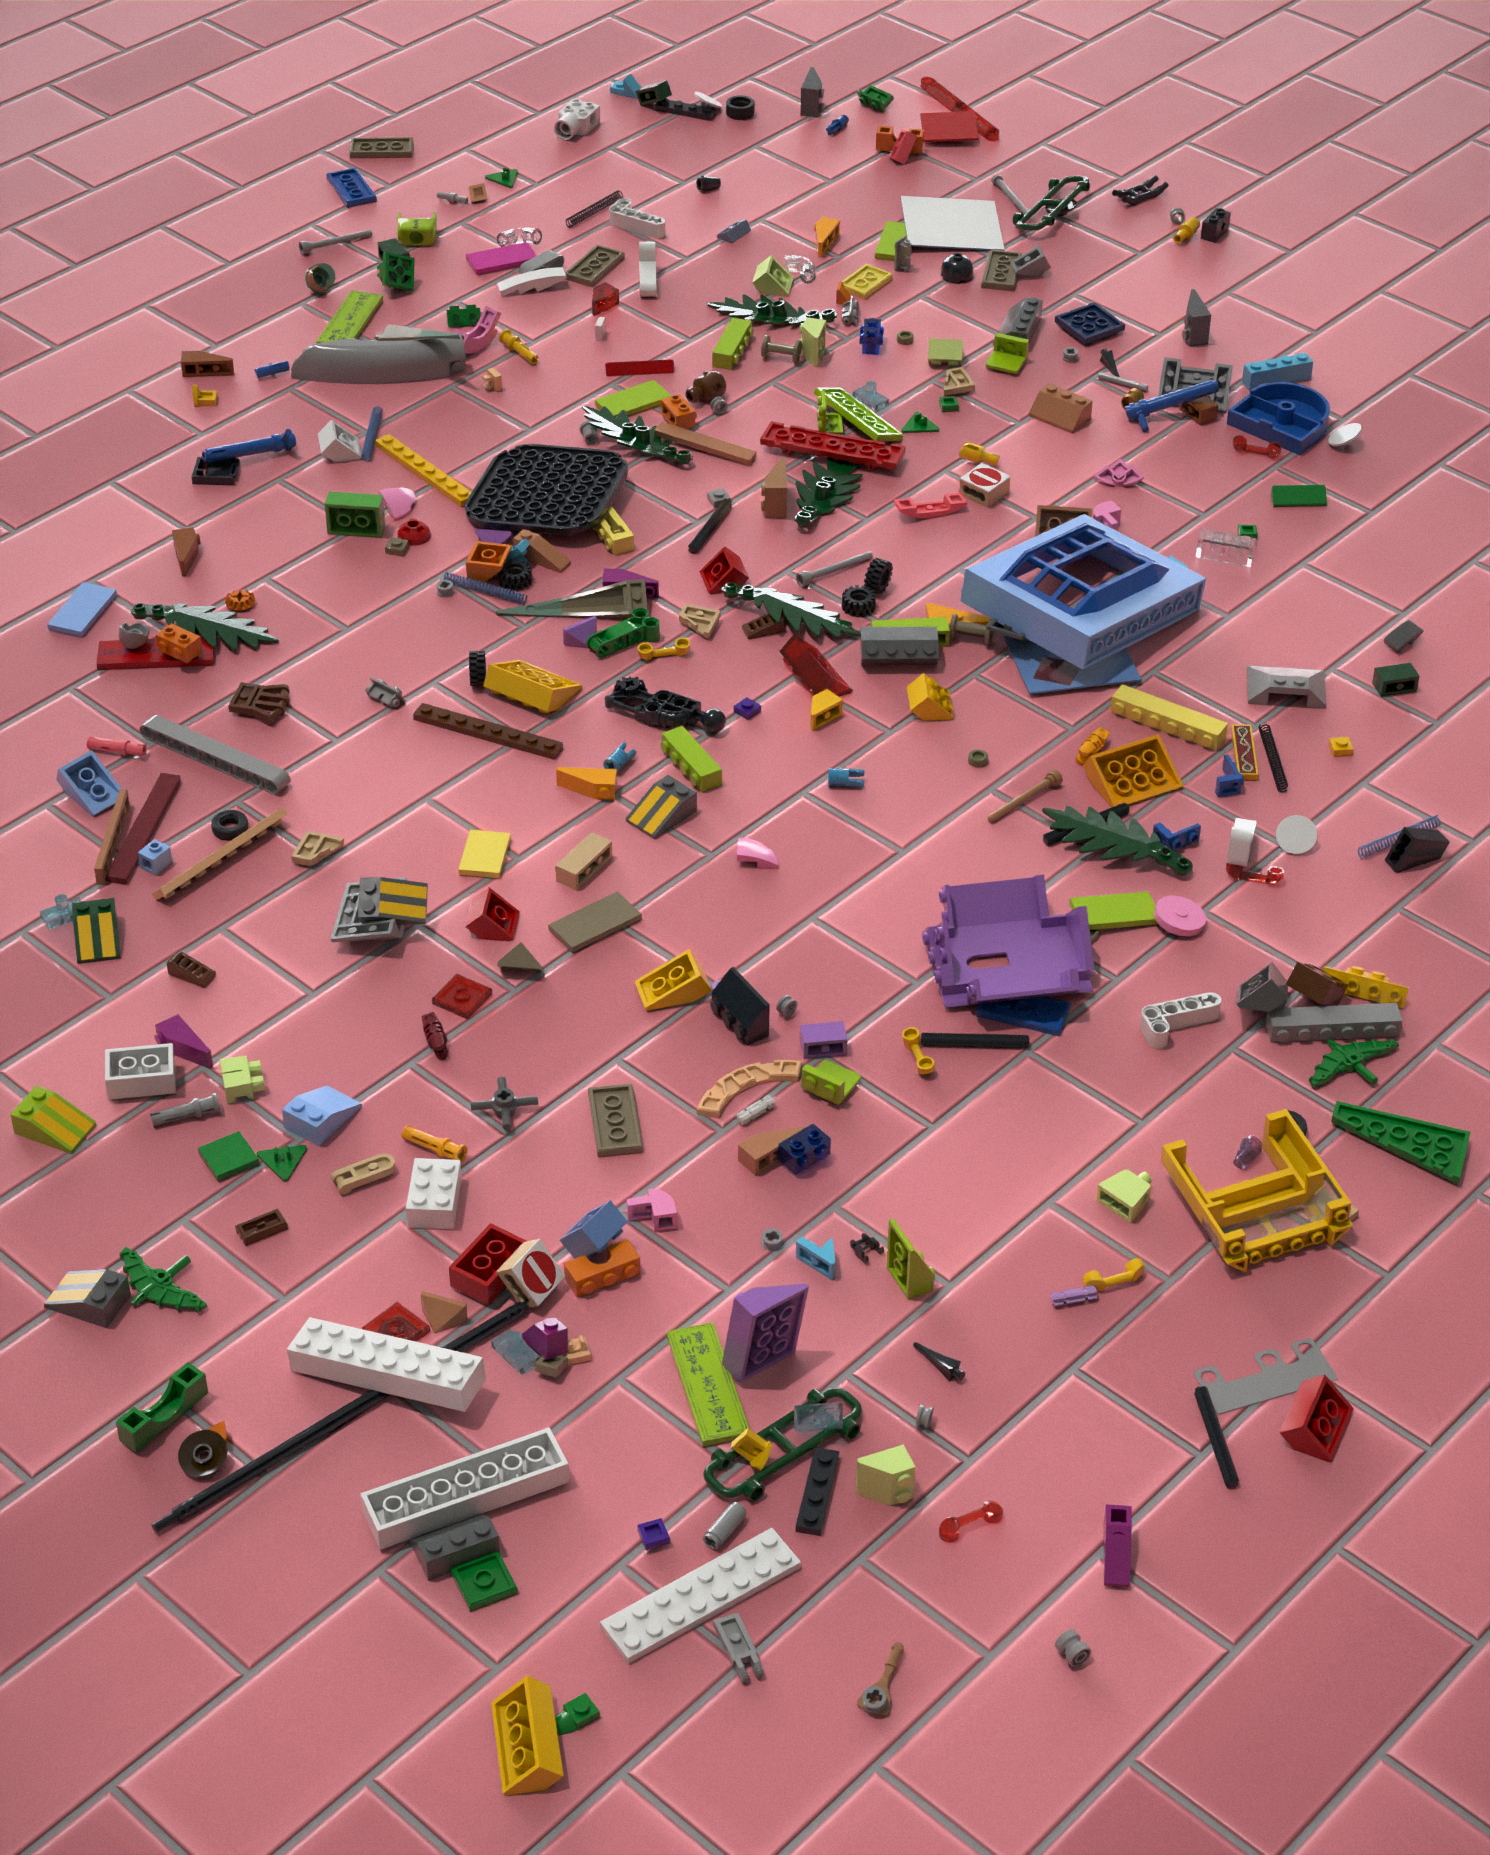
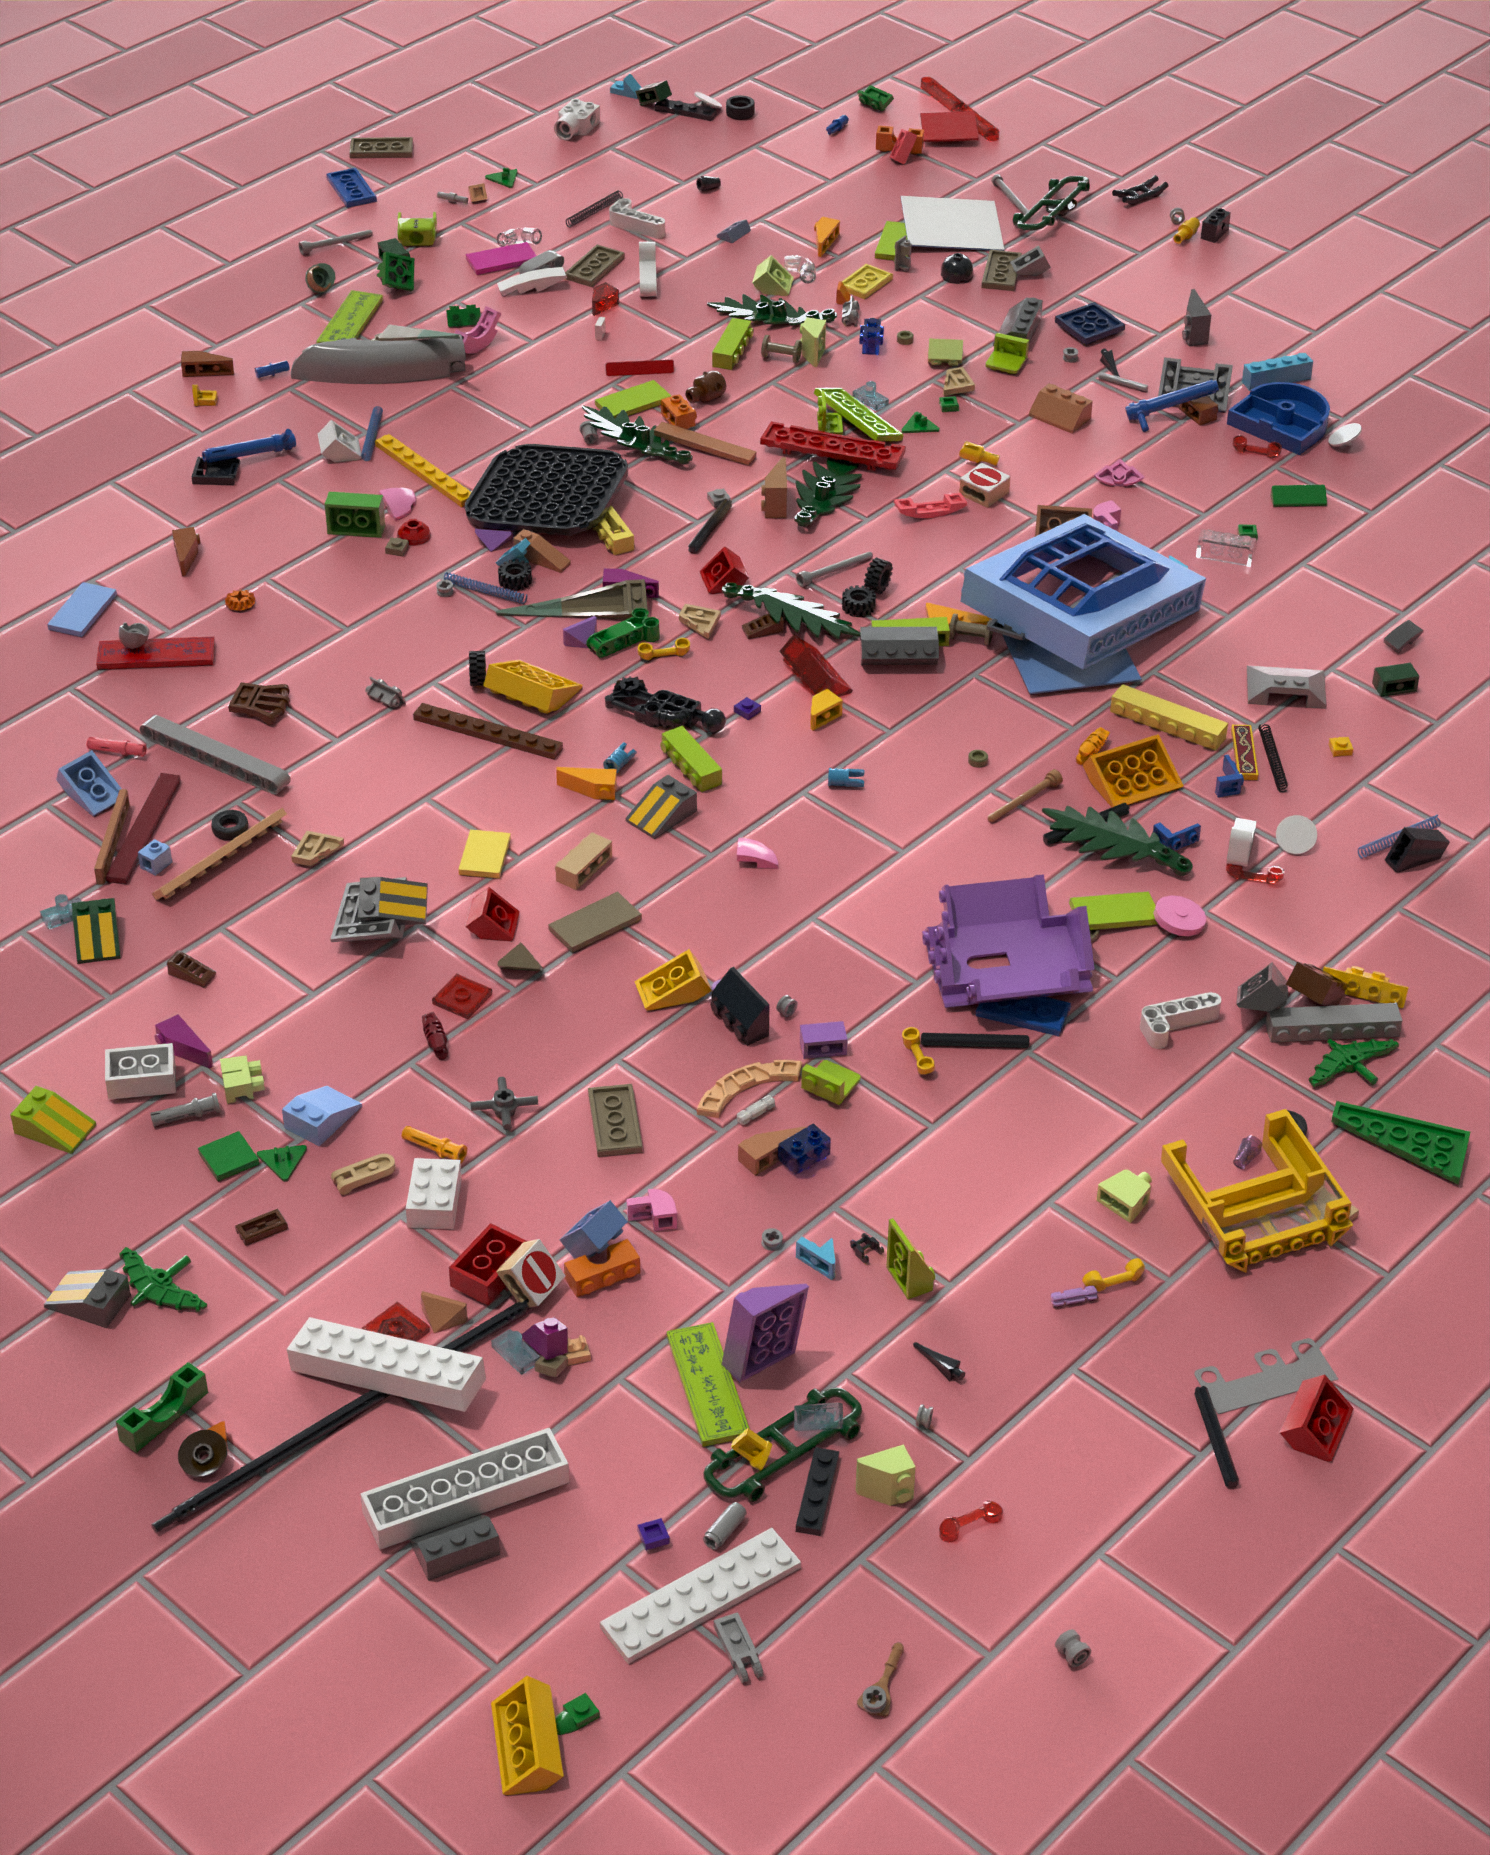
dark green plant [130,603,279,651] -> none
orange brick [156,623,202,663] -> none
green tile [450,1550,518,1612] -> none
orange slope [466,541,512,583] -> none
light nougat tile [482,367,502,392] -> none
yellow pin [499,329,539,365] -> none
light grey bush [710,397,728,415] -> none
dark grey slope [800,67,824,118] -> none
yellow slope [906,673,954,721] -> none
tile [1033,656,1079,691] -> none
magenta slope [1103,1504,1132,1587] -> none
pearl gold wheel [1121,388,1144,409] -> none

